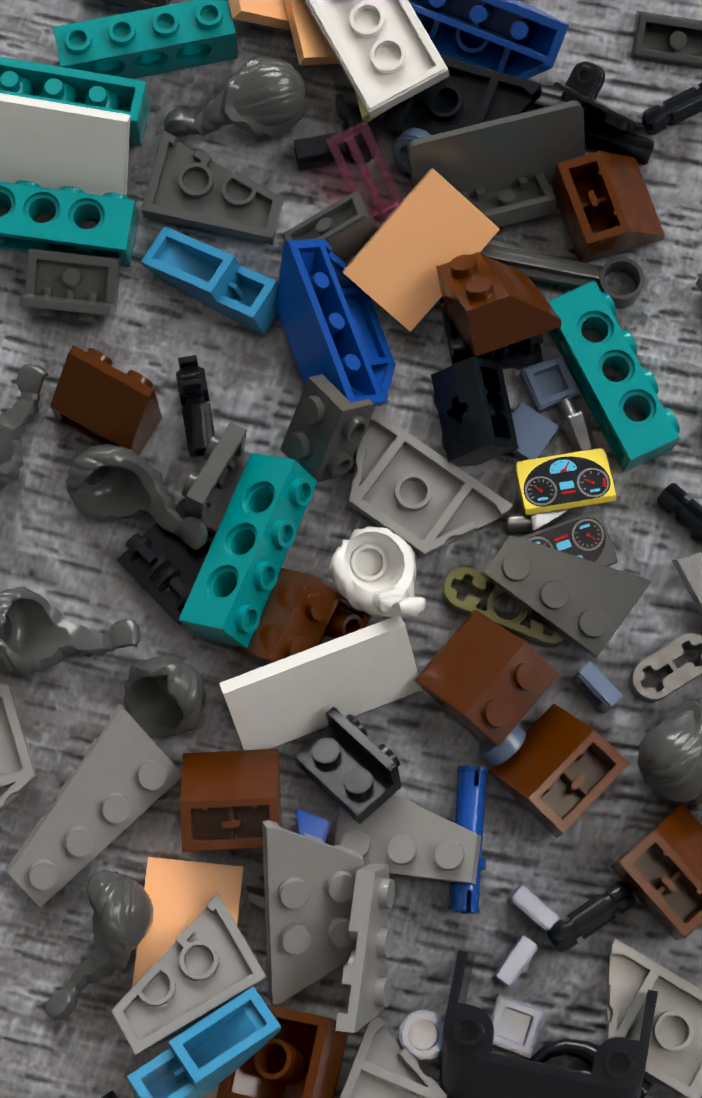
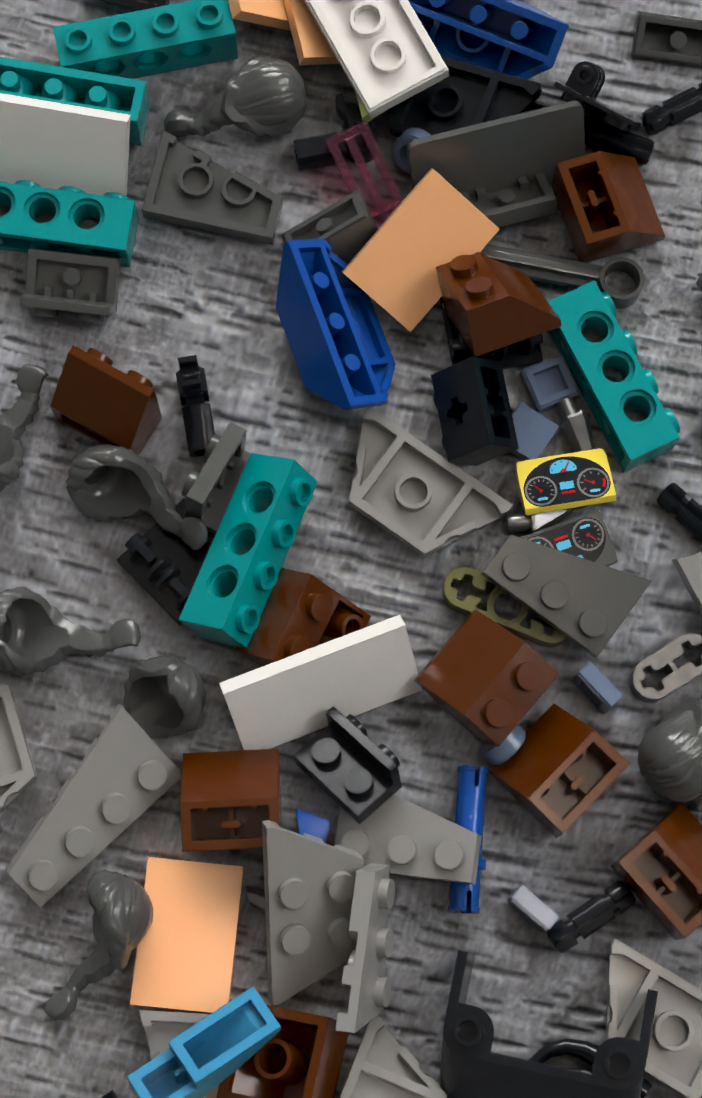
light grey wing [111,892,267,1057] -> none
dark azure slope [141,226,278,335] -> none
dark grey bracket [280,374,376,482] -> none
white hair [330,526,426,618] -> none
tile [399,1010,444,1060] -> none
sand blue tile [490,994,545,1058] -> none
tile [492,935,538,987] -> none

